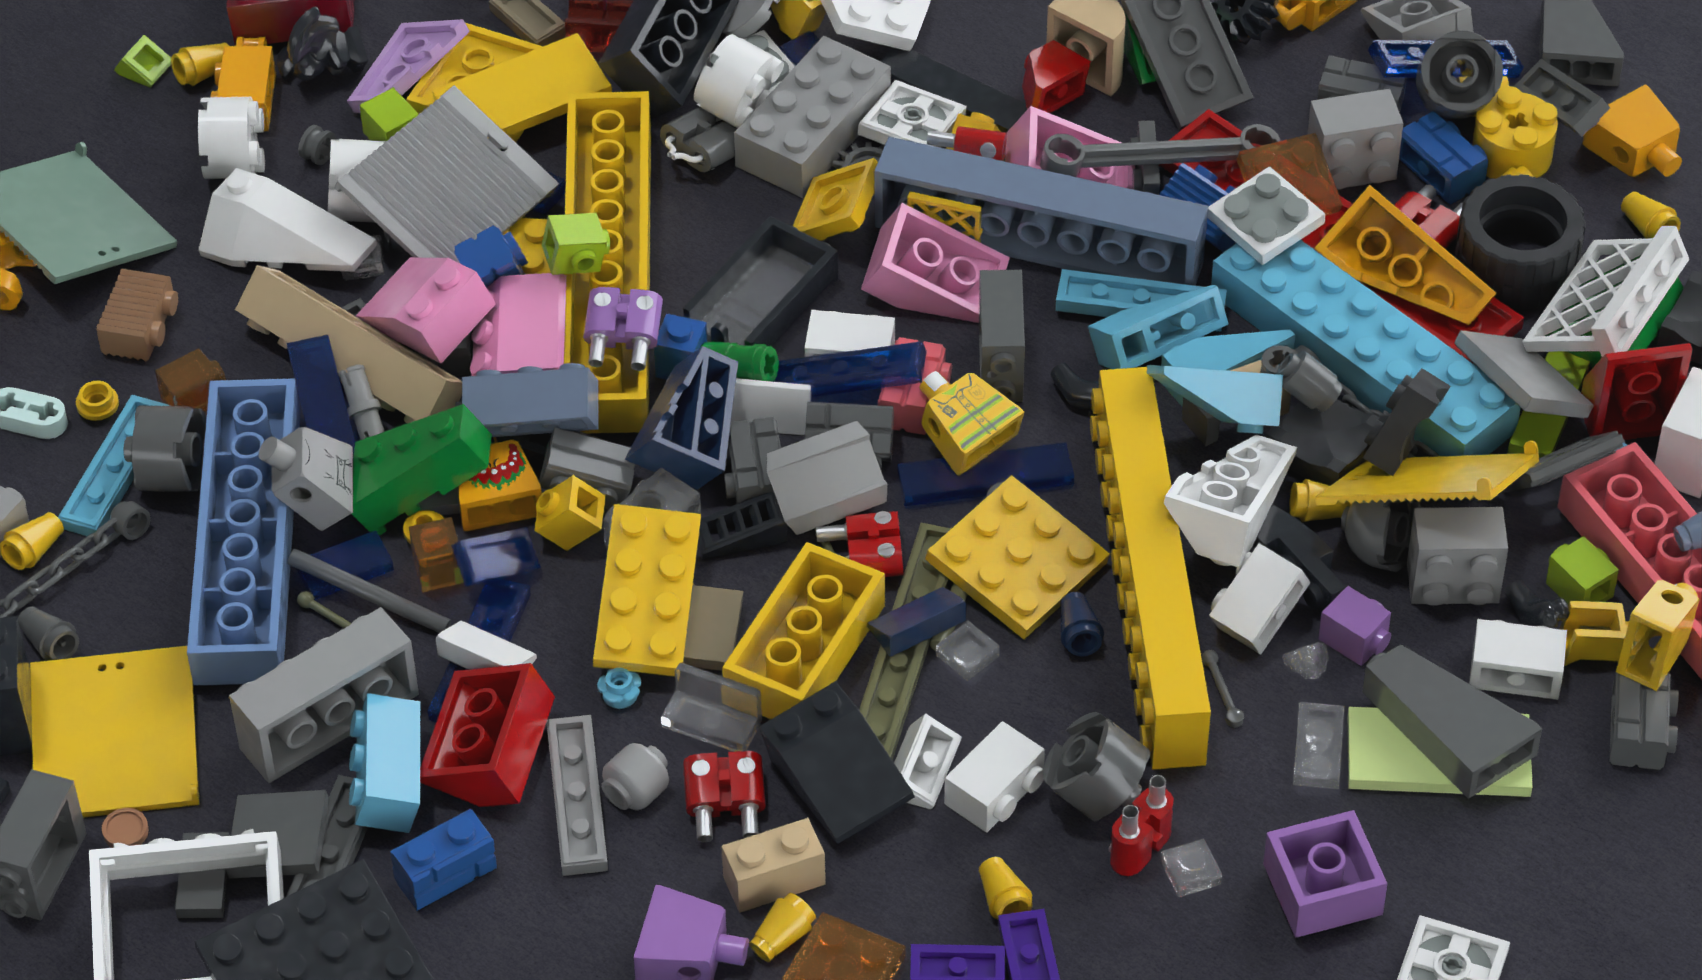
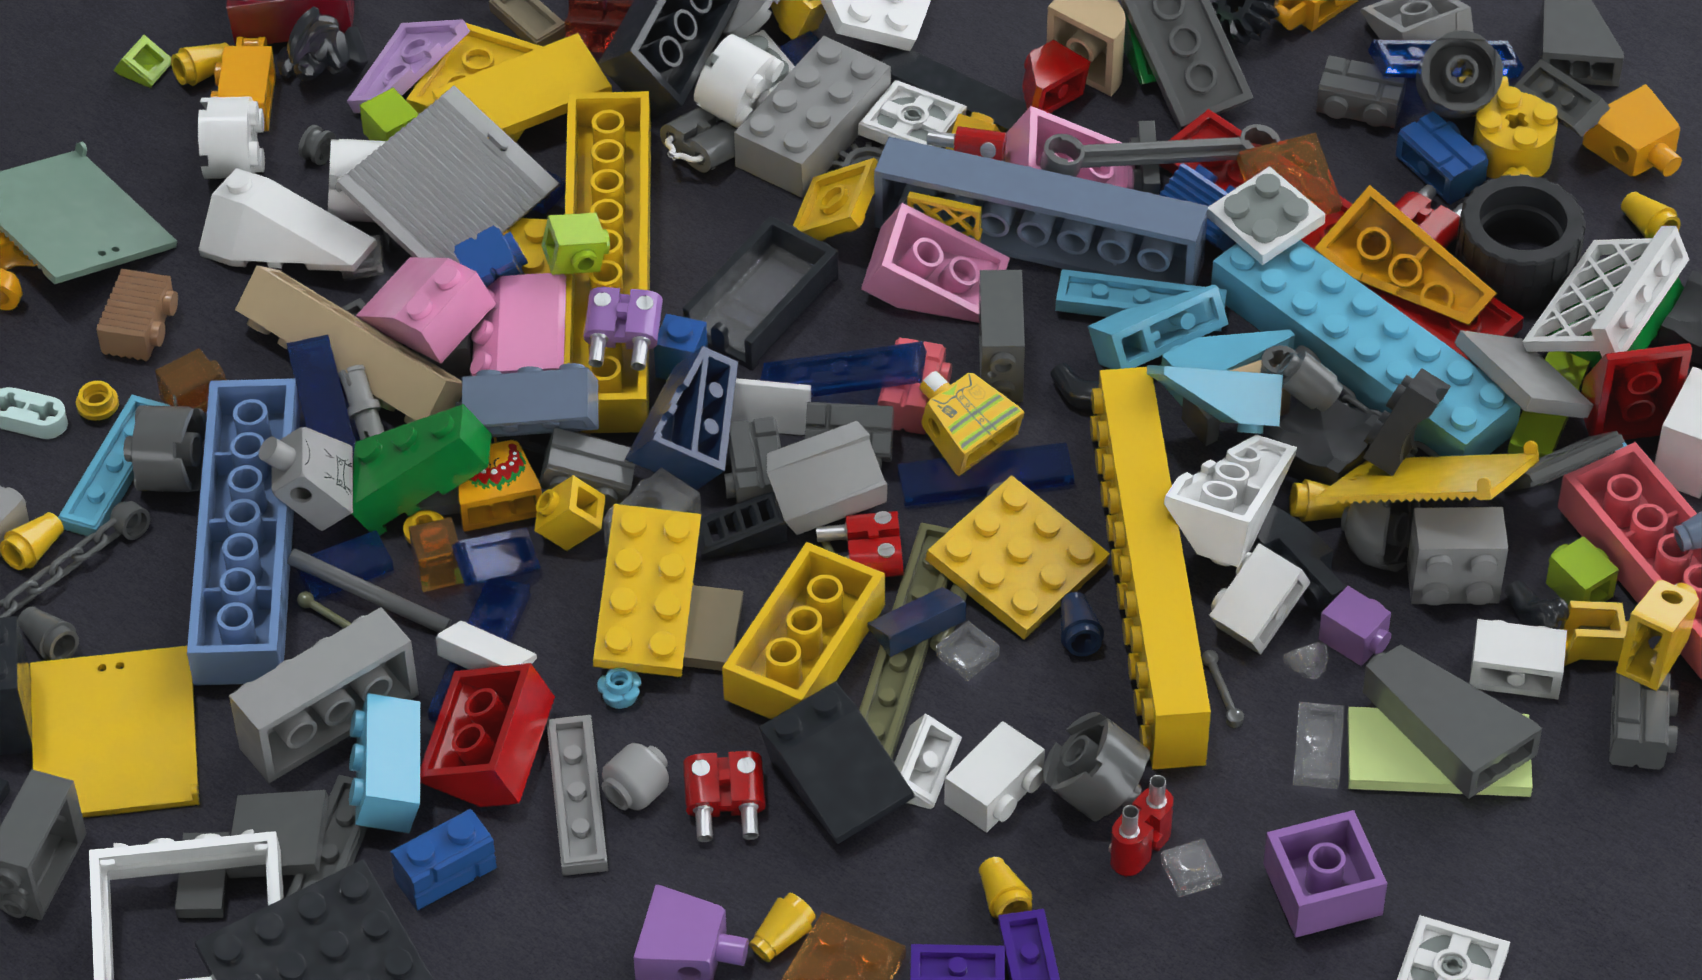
nougat piece [102,808,149,848] -> none
clear panel [661,663,762,752] -> none
green piece [700,342,779,382] -> none
tan brick [722,818,826,913] -> none
white brick [805,310,895,383] -> none
light grey brick [1305,89,1403,190] -> none

